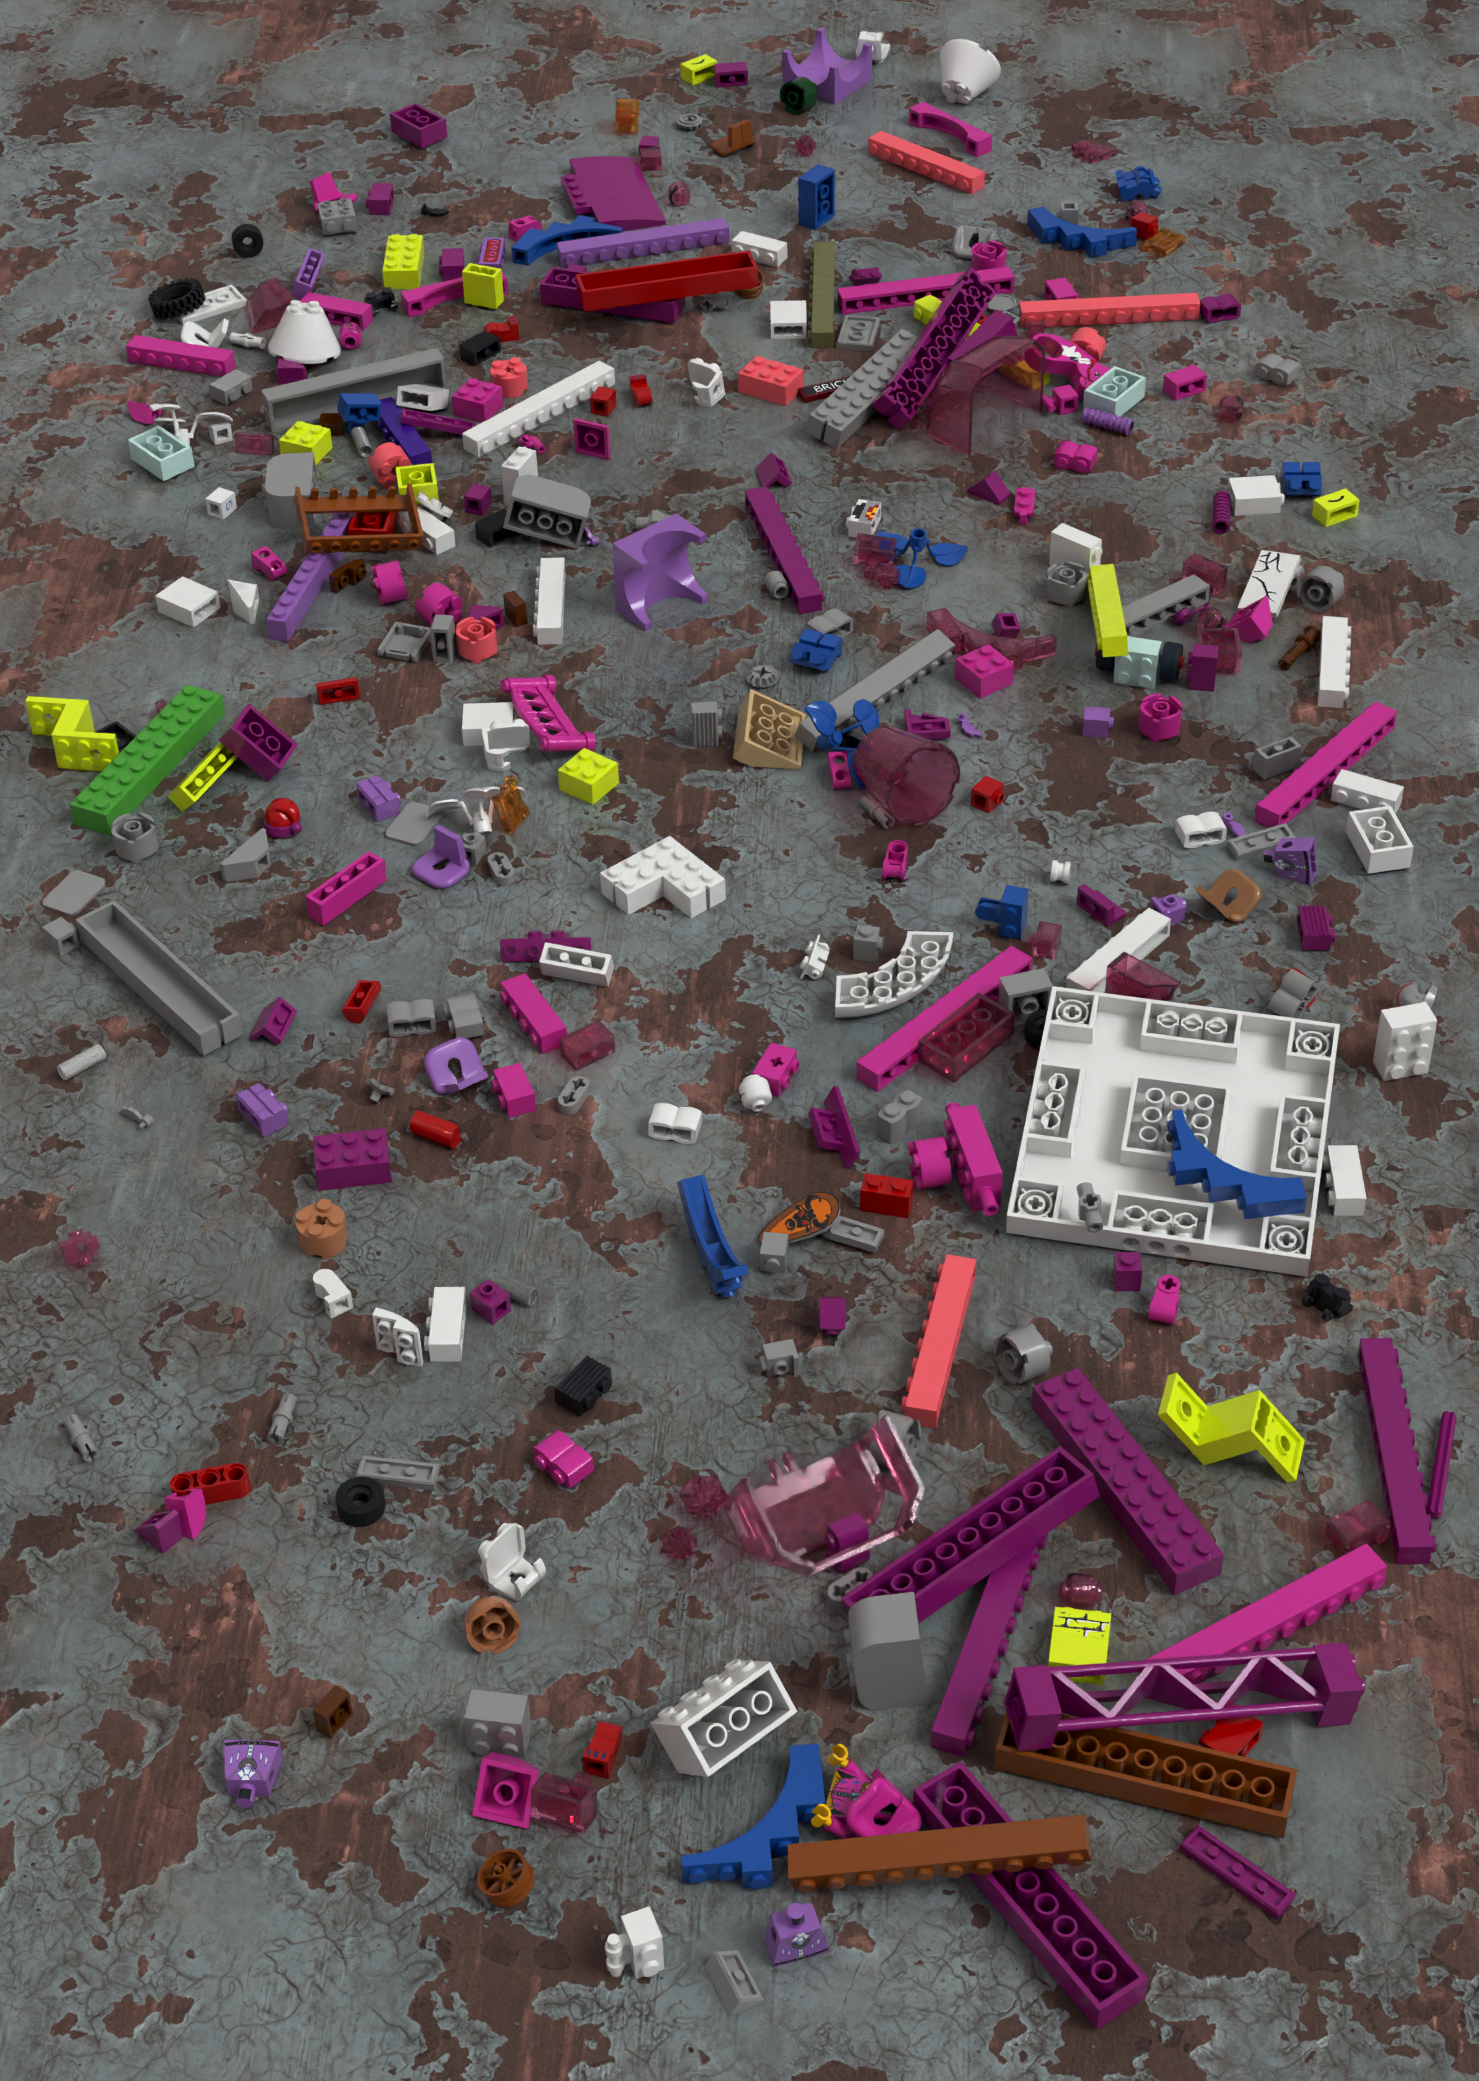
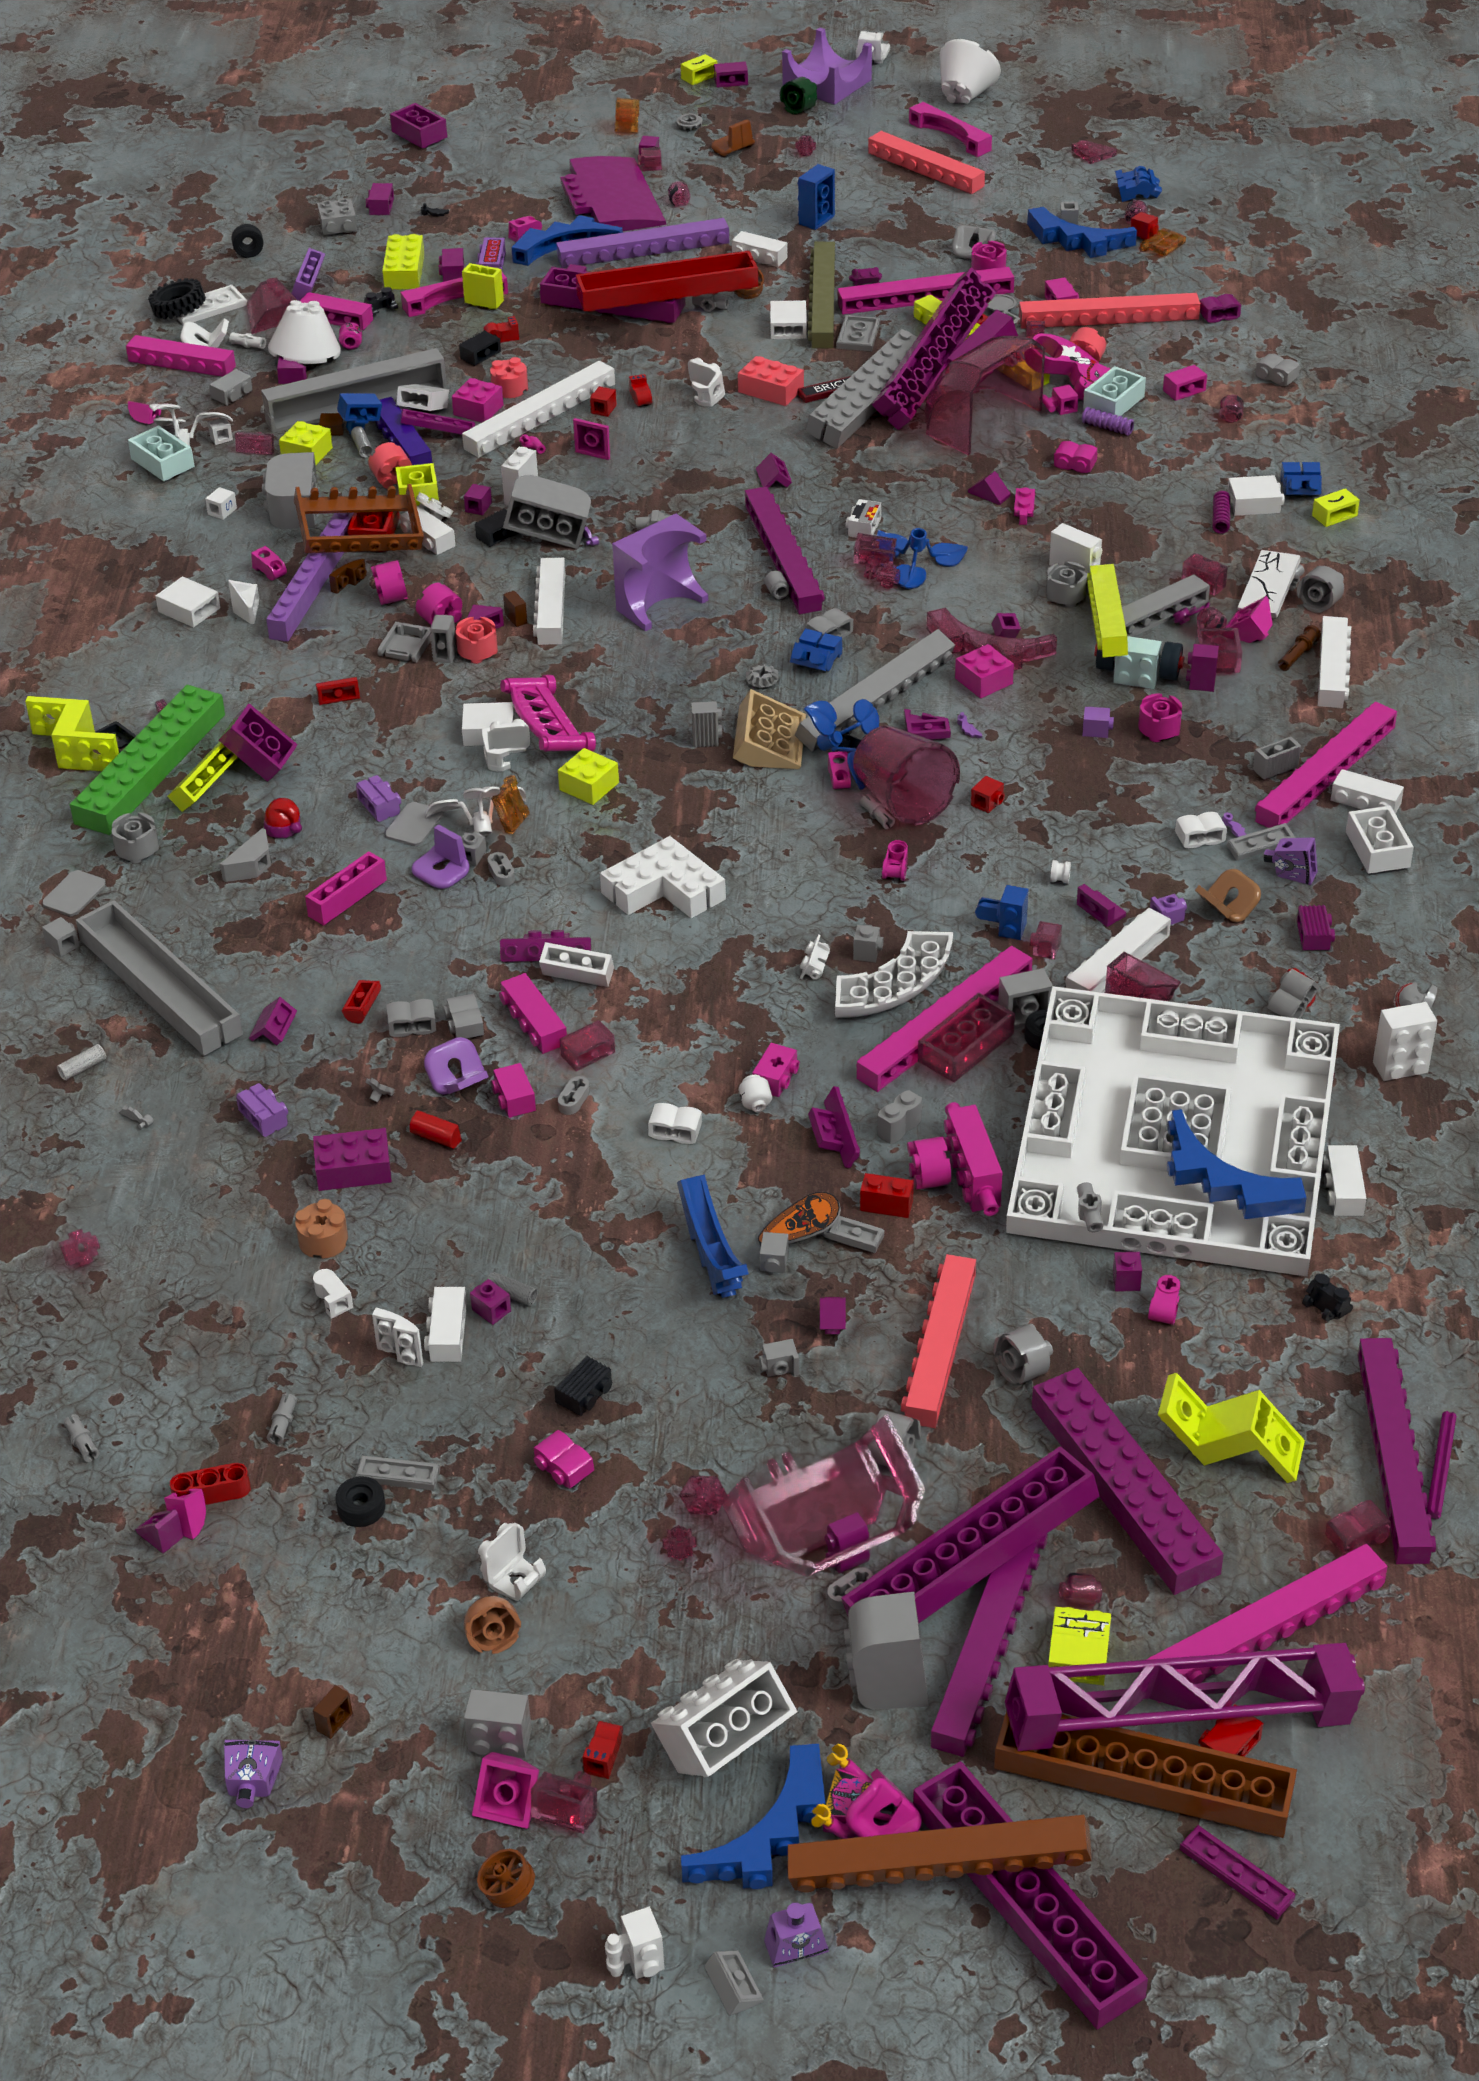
dark pink piece [310,172,358,213] -> none

